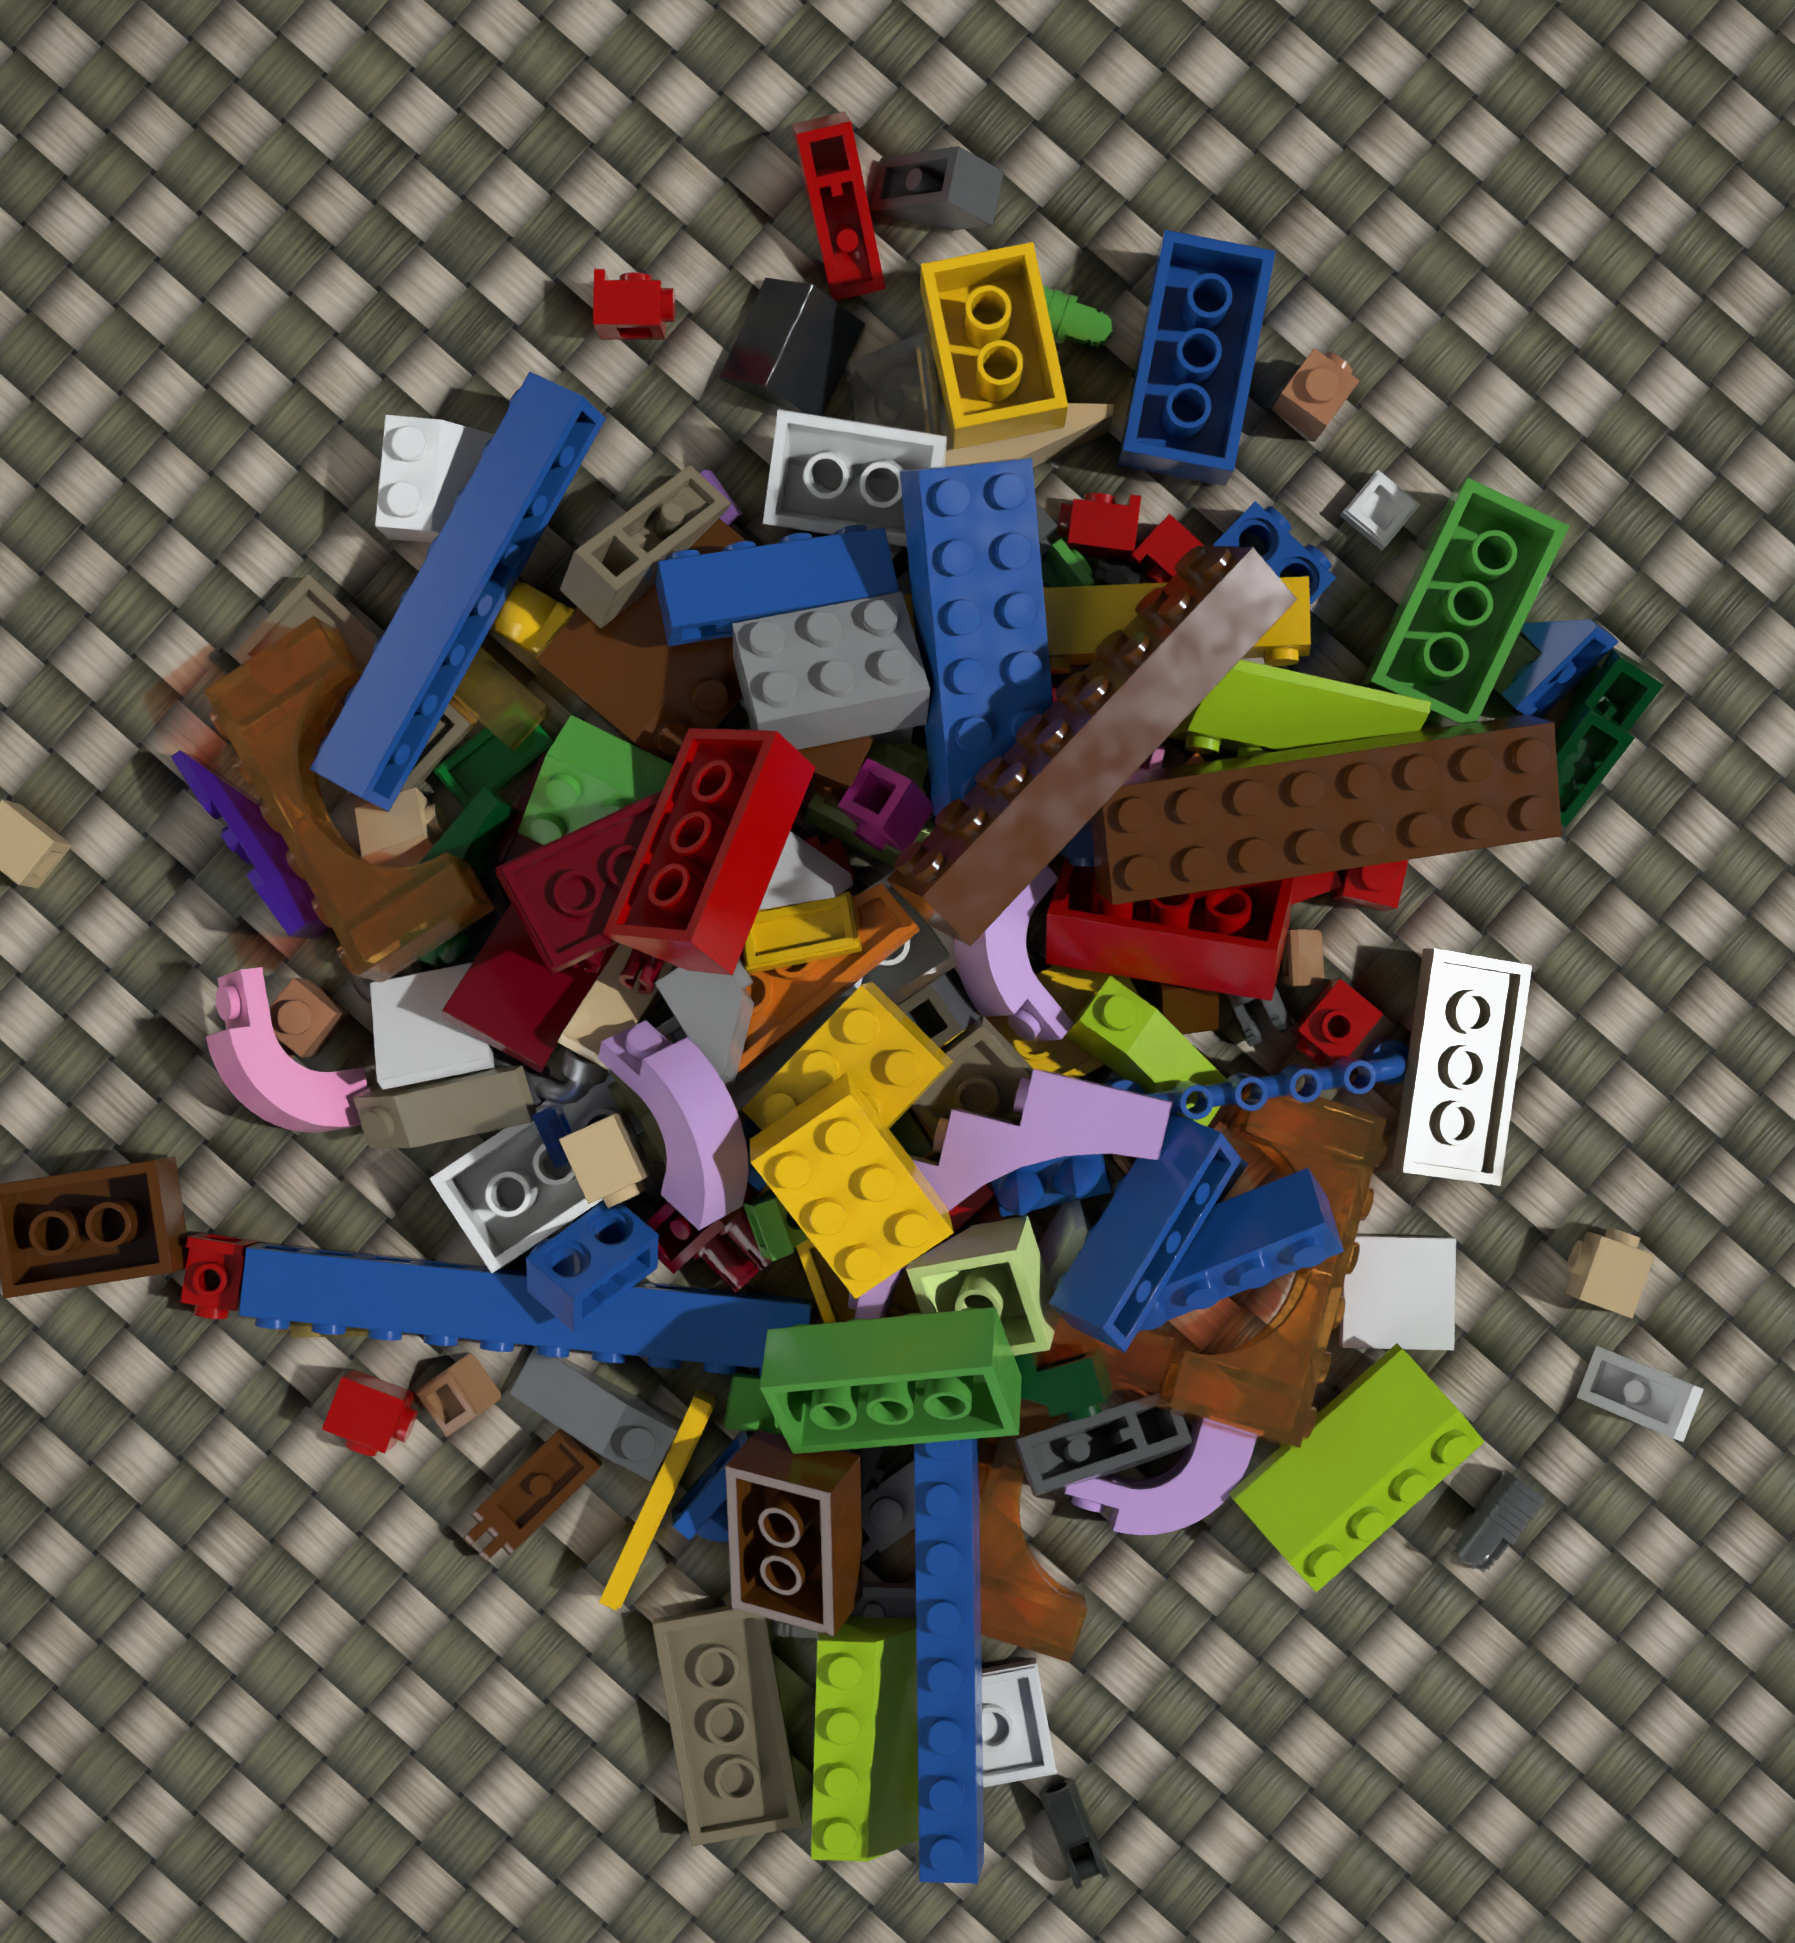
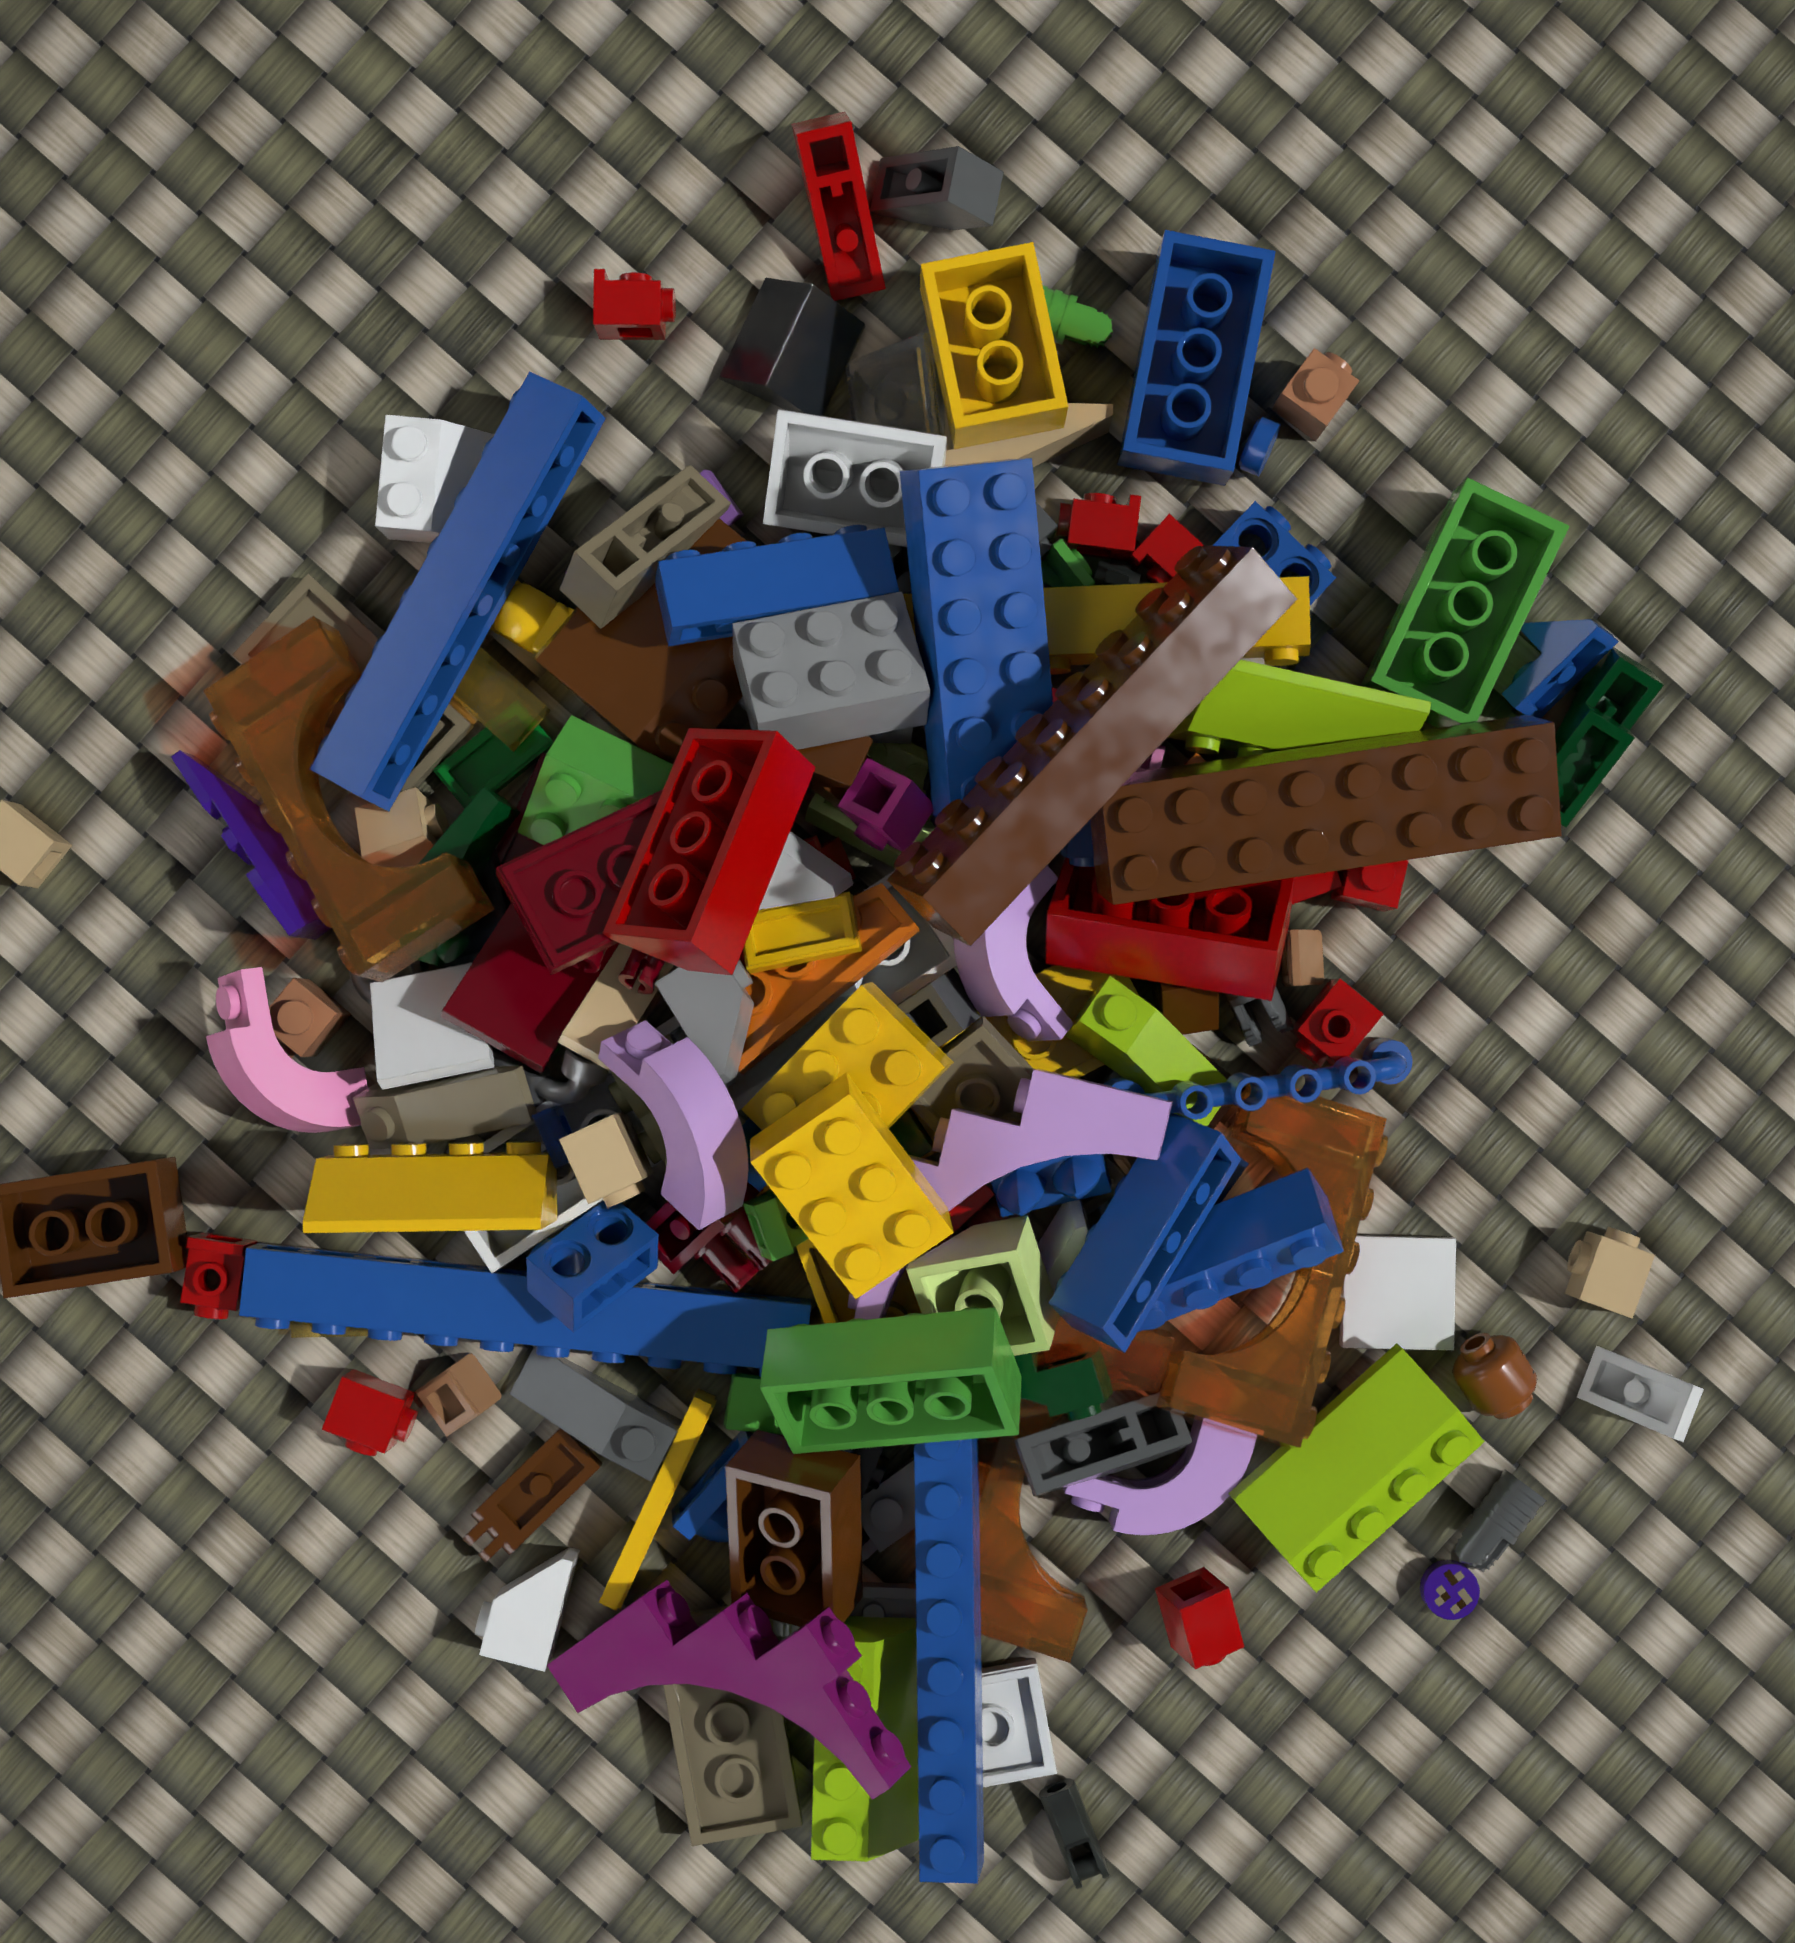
white tile [1340,470,1421,550] -> none
plate [1392,948,1532,1186] -> none
none -> yellow slope [303,1141,557,1233]
none -> white slope [475,1547,580,1672]
none -> magenta arch [547,1580,912,1800]
none -> red brick [1155,1567,1244,1669]
none -> blue tile [1239,417,1281,477]
none -> dark purple tile [1420,1560,1480,1620]
none -> dark orange head [1452,1333,1538,1419]

